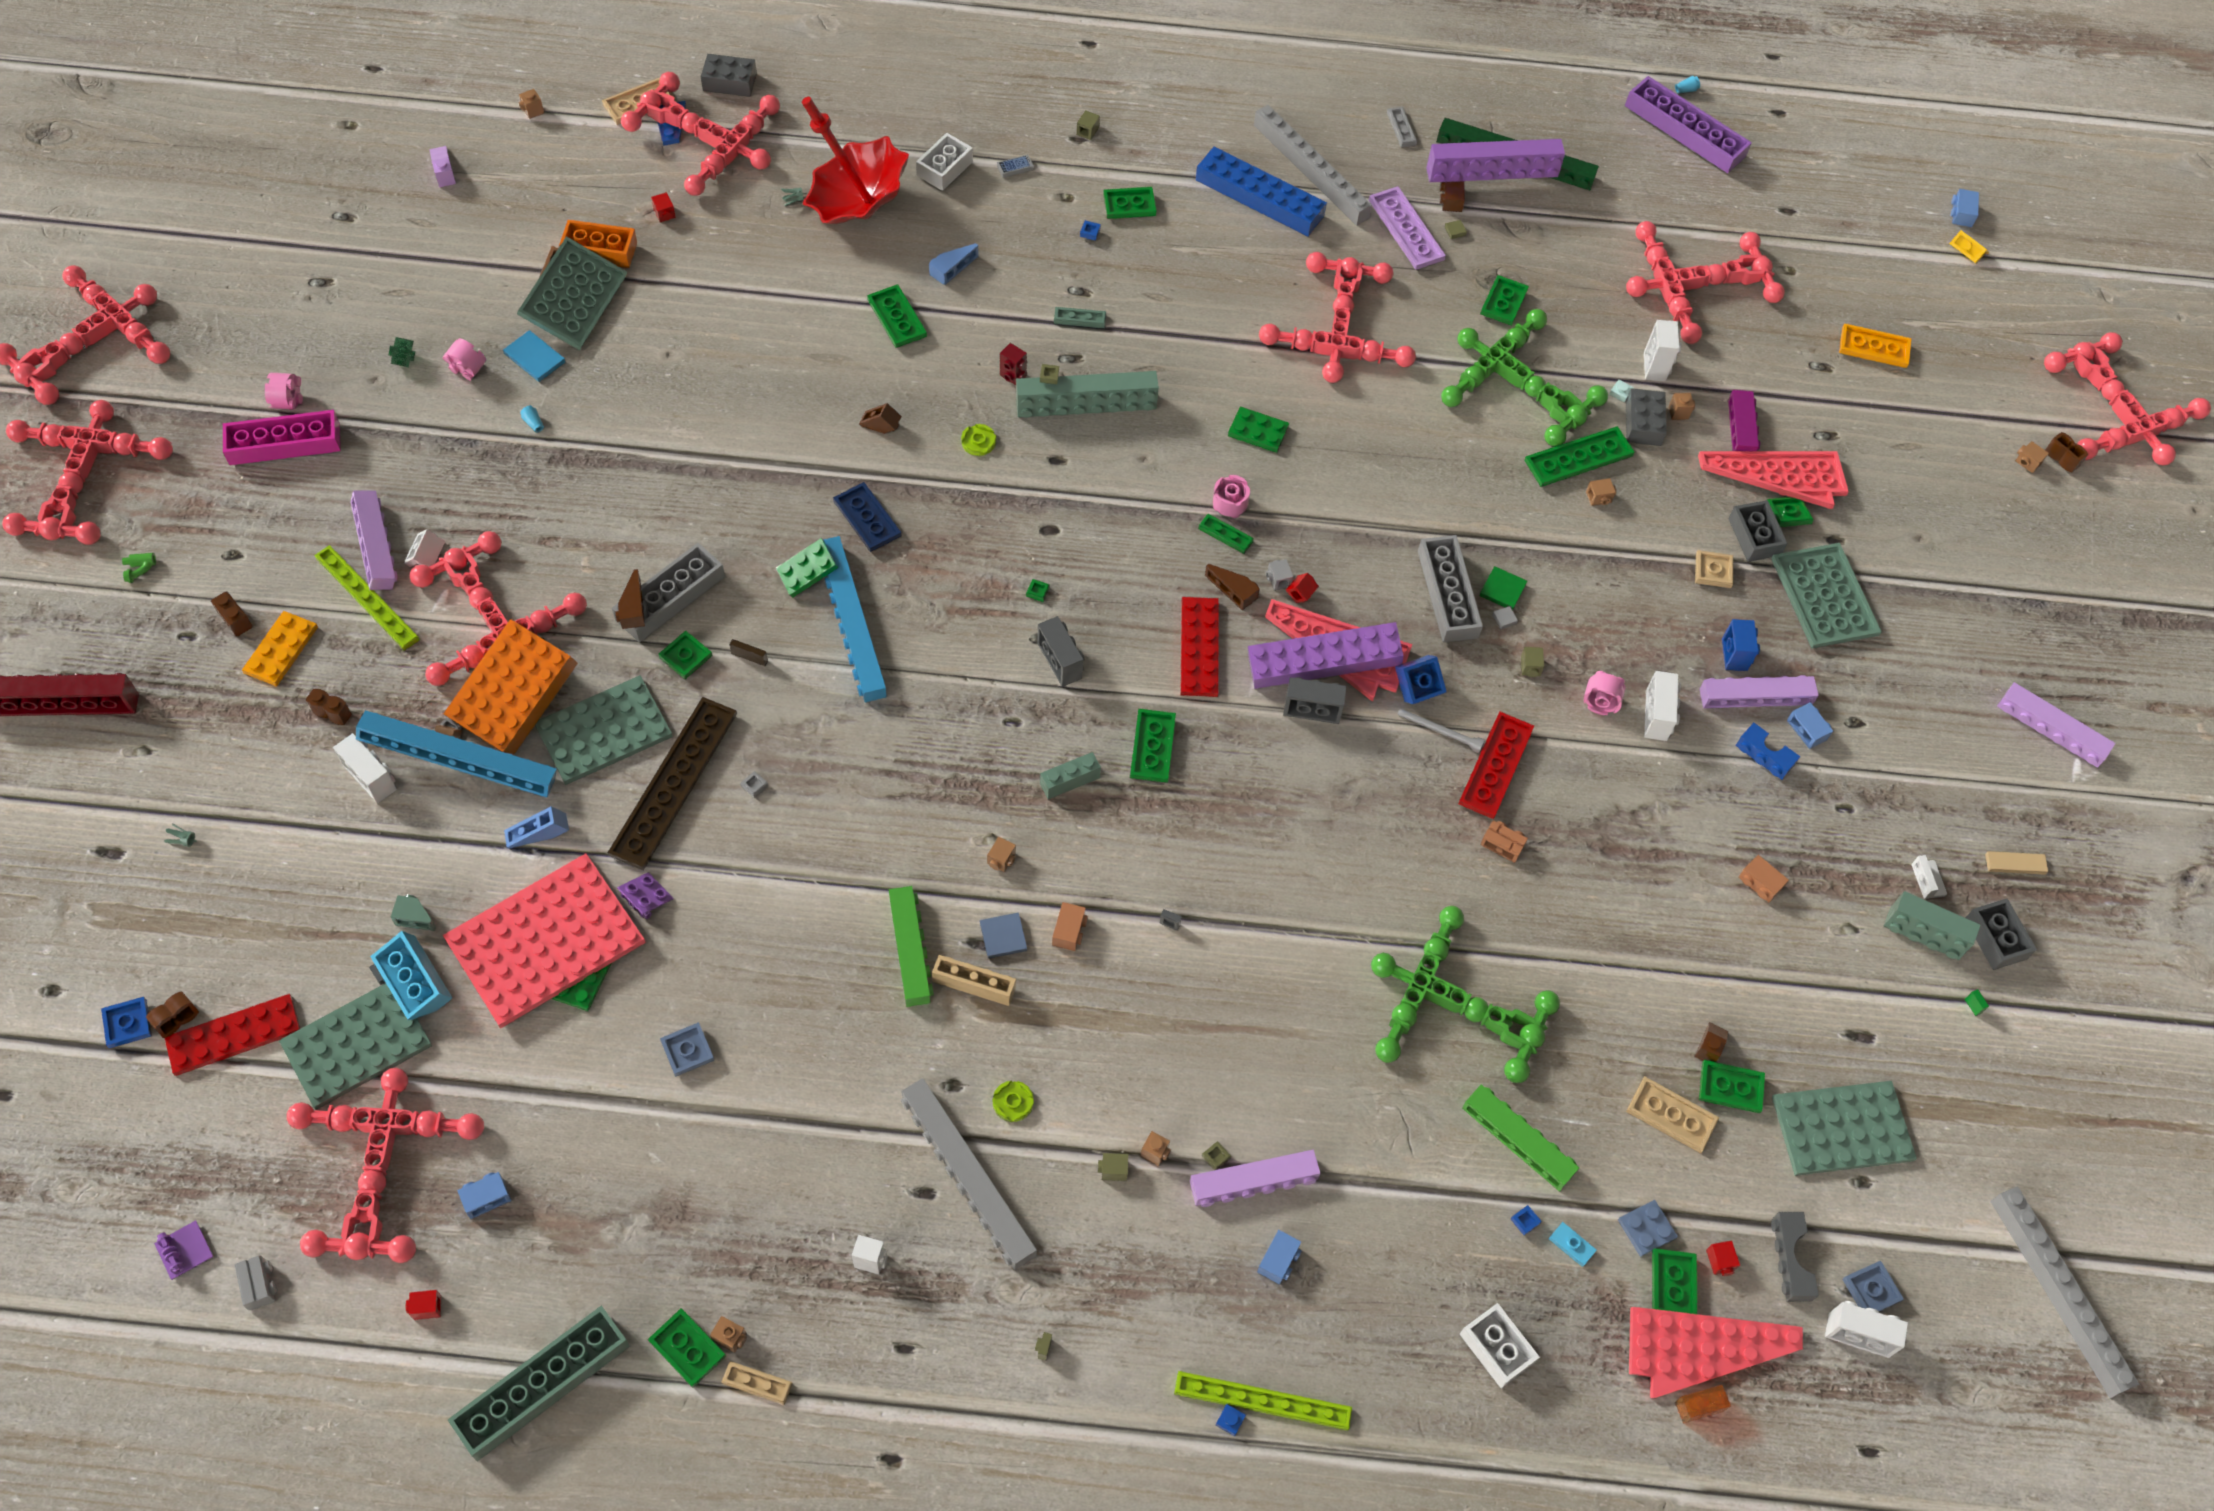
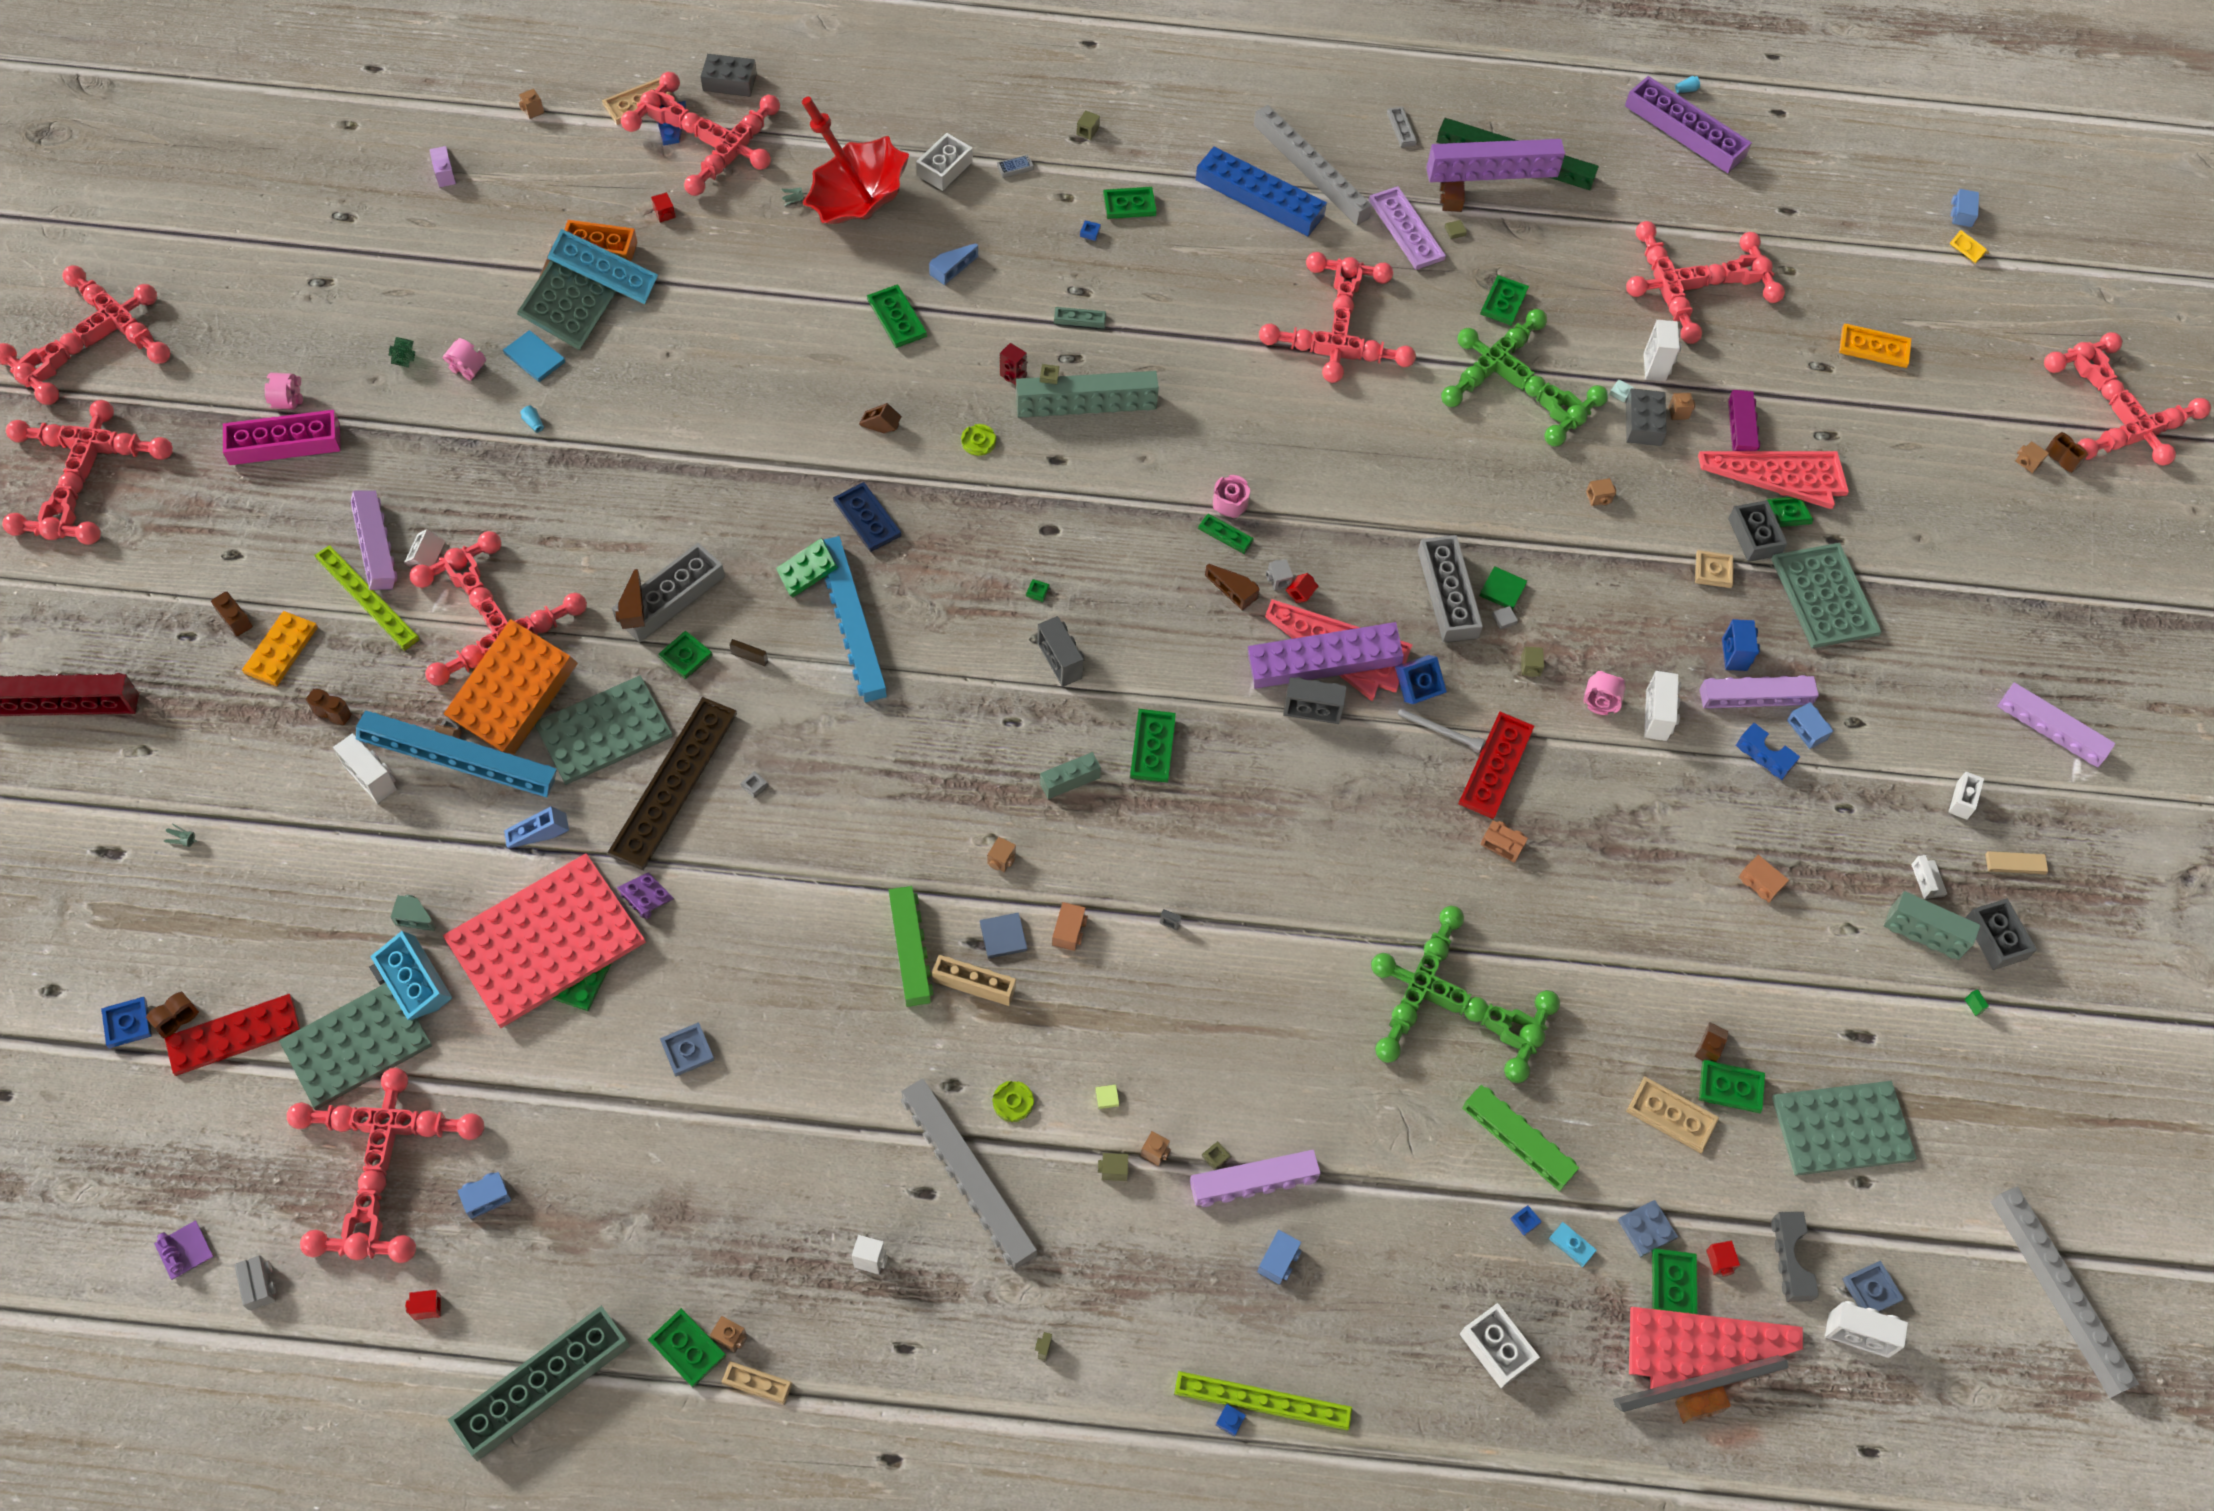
bright green plant [122,553,156,583] -> none
red plate [1180,597,1219,697] -> none
green plate [1228,406,1289,453] -> none
green plate [1524,426,1635,487] -> none
none -> medium azure plate [547,229,658,304]
none -> yellowish green tile [1095,1085,1119,1109]
none -> dark grey tile [1613,1355,1789,1412]
none -> white brick [1948,772,1984,820]

